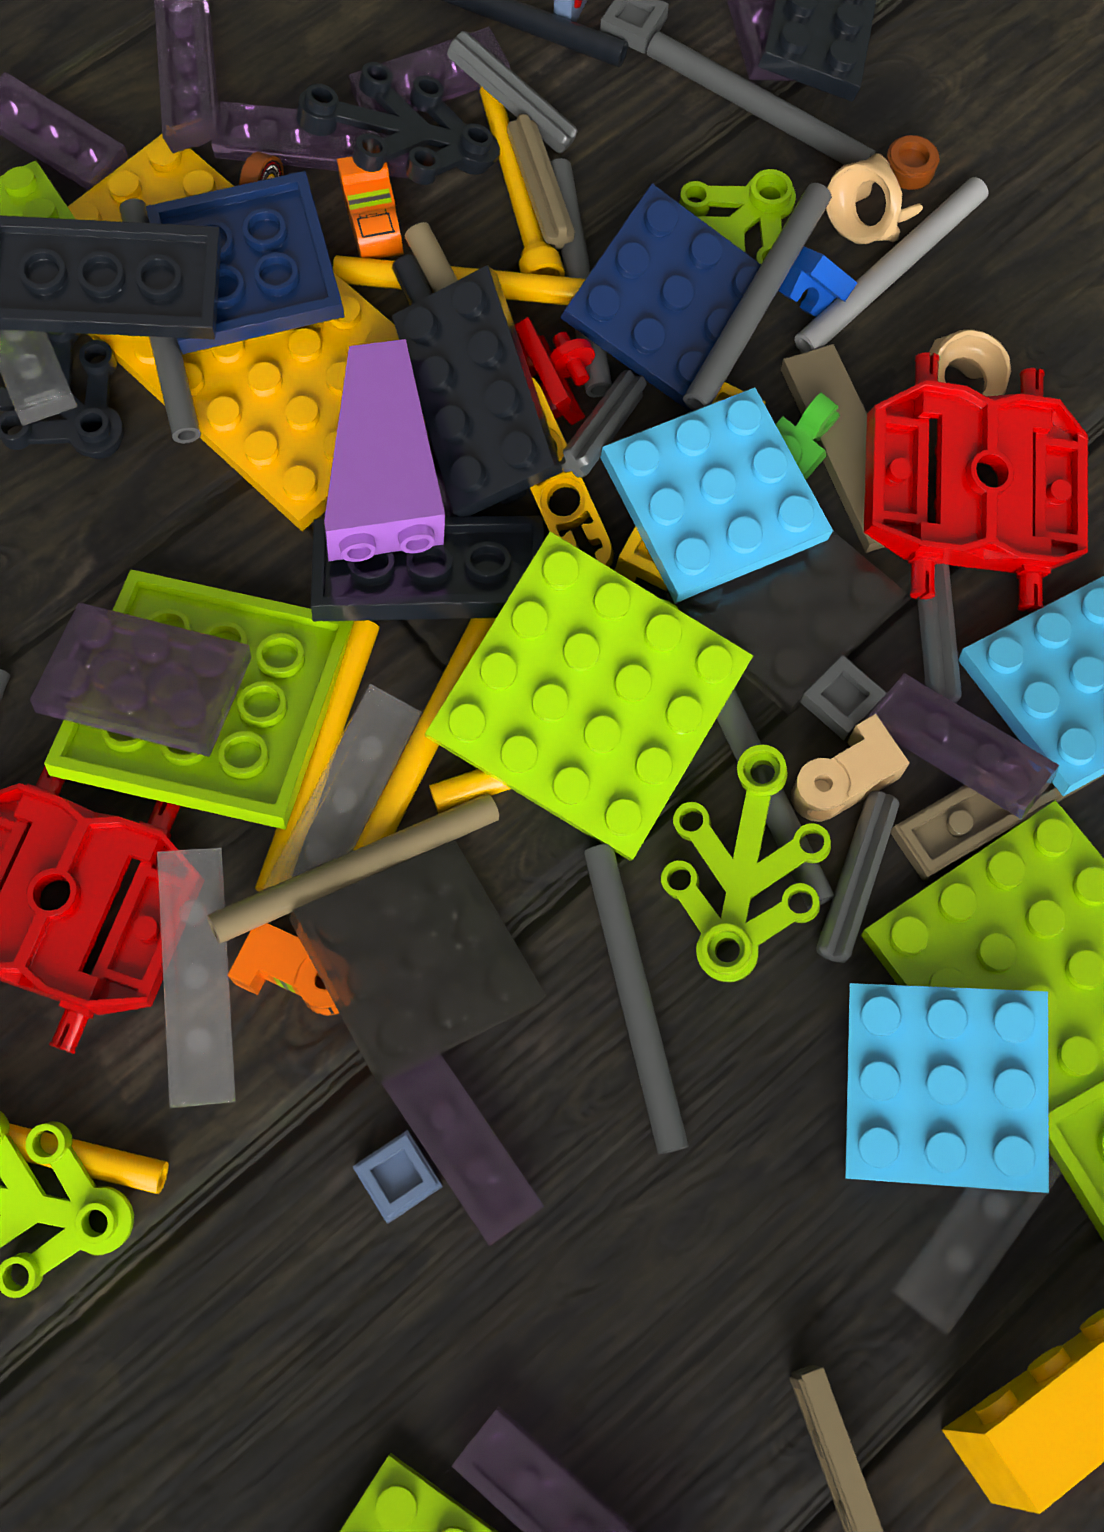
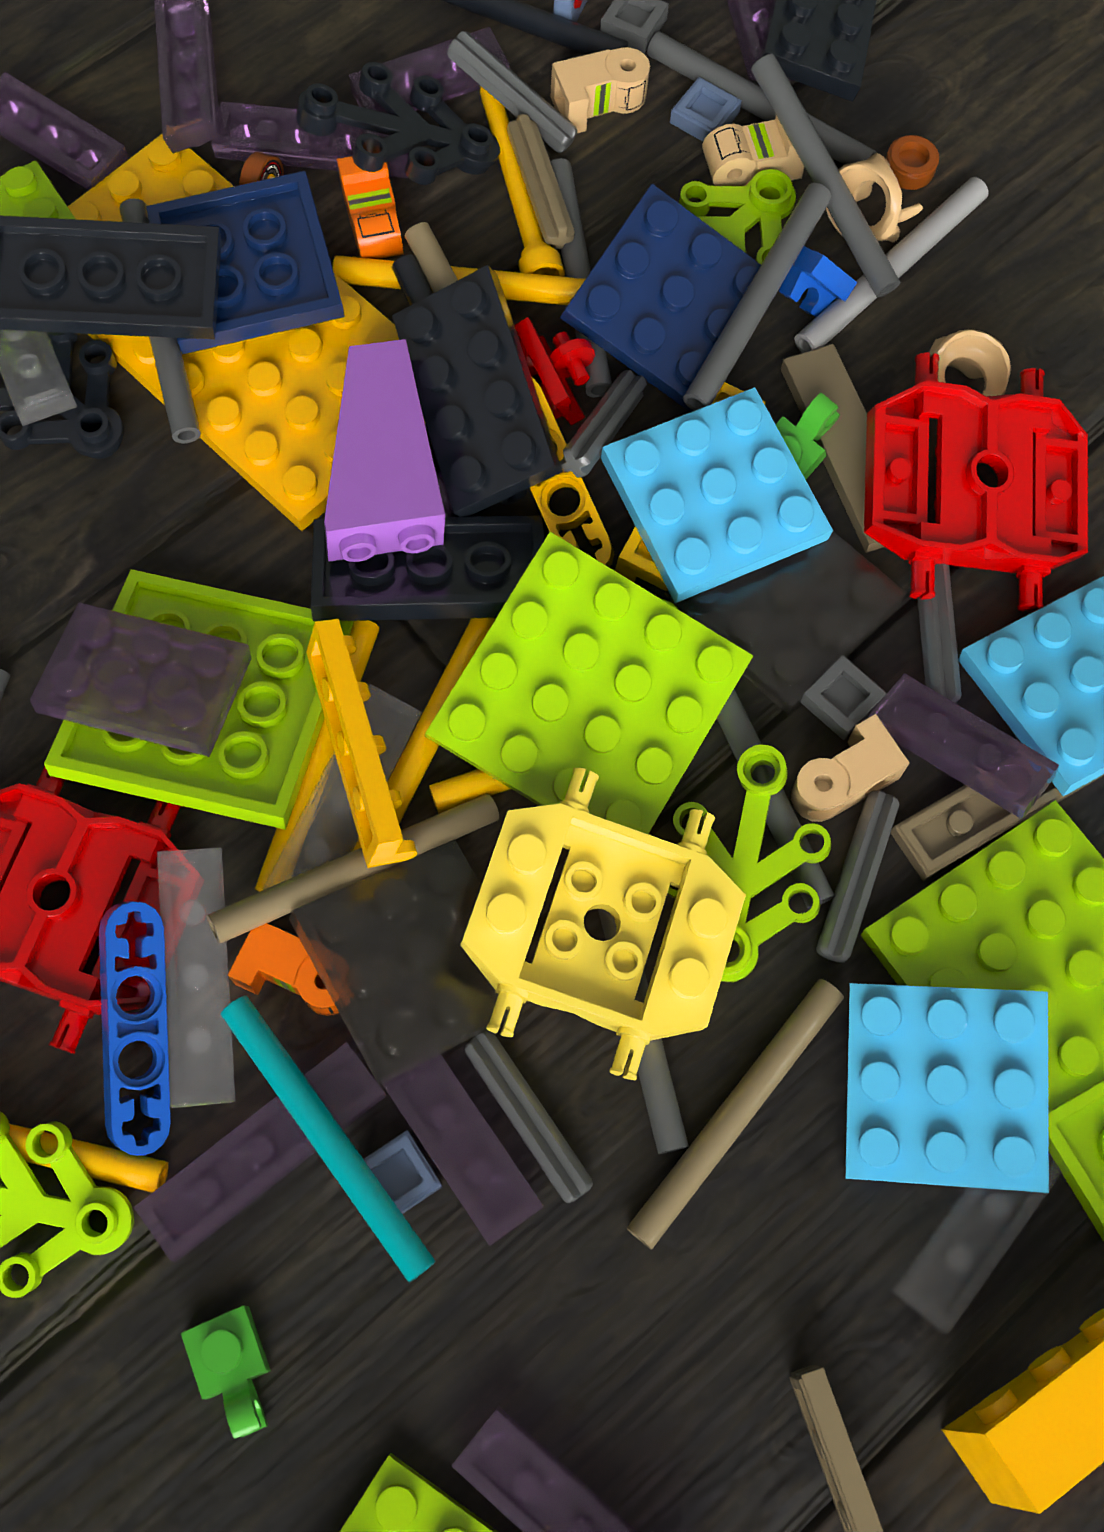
none -> blue beam [99,901,171,1156]
none -> clear purple plate [134,1042,387,1262]
none -> bright green plate [181,1305,271,1439]
none -> teal piece [220,995,436,1282]
none -> yellow hinge [306,619,417,868]
none -> light yellow piece [460,767,746,1080]
none -> dark grey axle [464,1030,593,1203]
none -> tan leg [550,47,650,133]
none -> dark tan piece [626,979,844,1250]
none -> sand blue tile [670,77,742,141]
none -> tan leg [702,116,804,186]
none -> dark grey piece [751,54,901,297]

